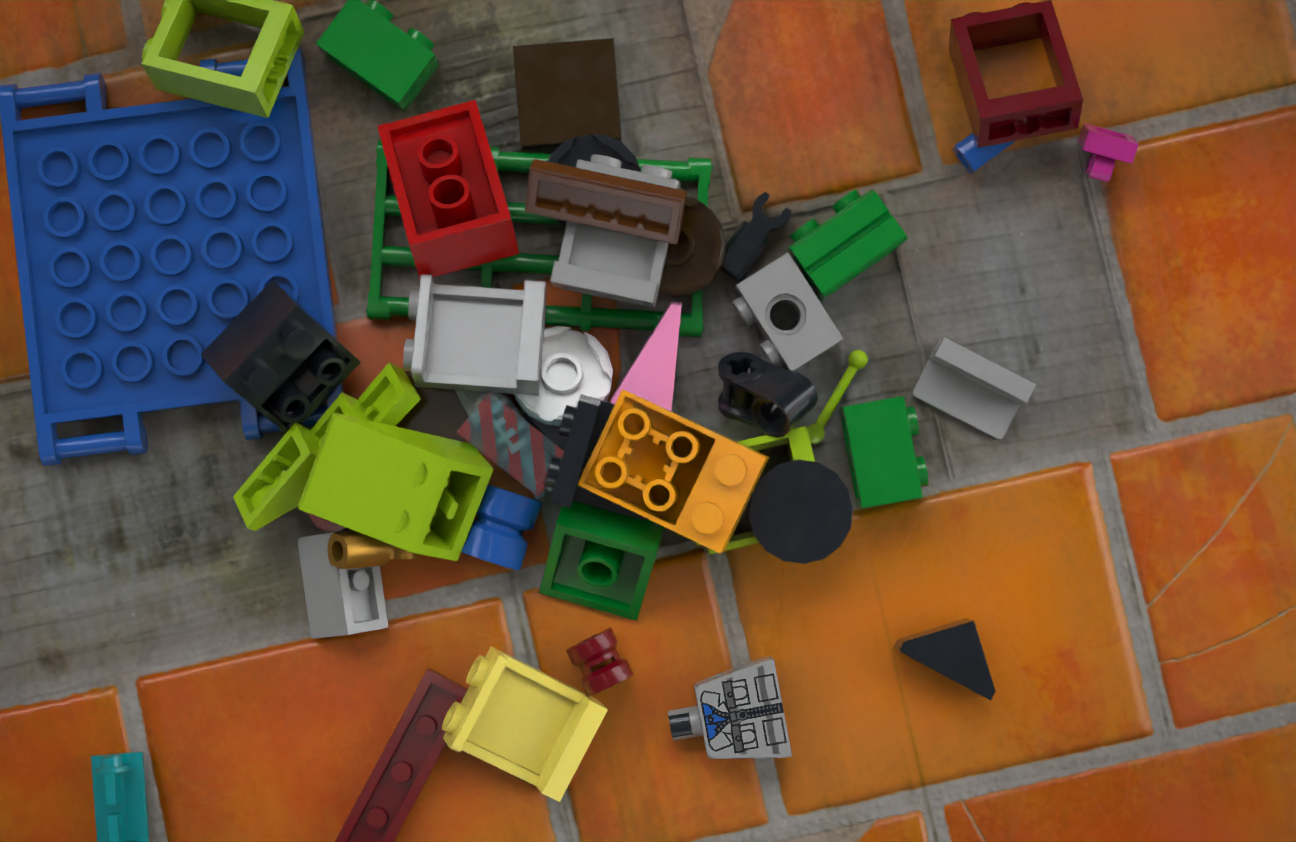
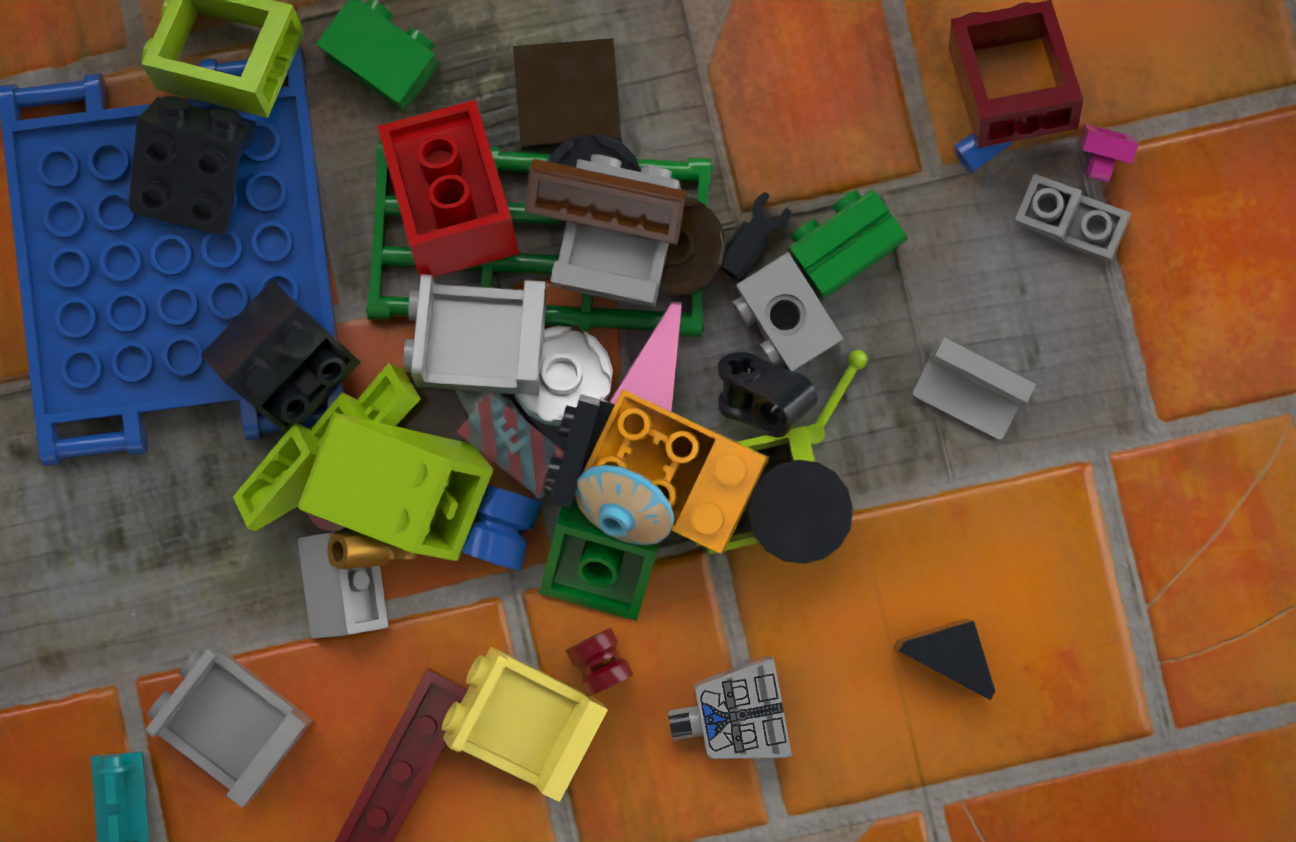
green brick [839,396,929,509] -> none
none -> black bracket [129,96,257,235]
none -> light grey panel [145,646,313,808]
none -> dish [574,465,674,545]
none -> light grey slope [1015,174,1131,263]

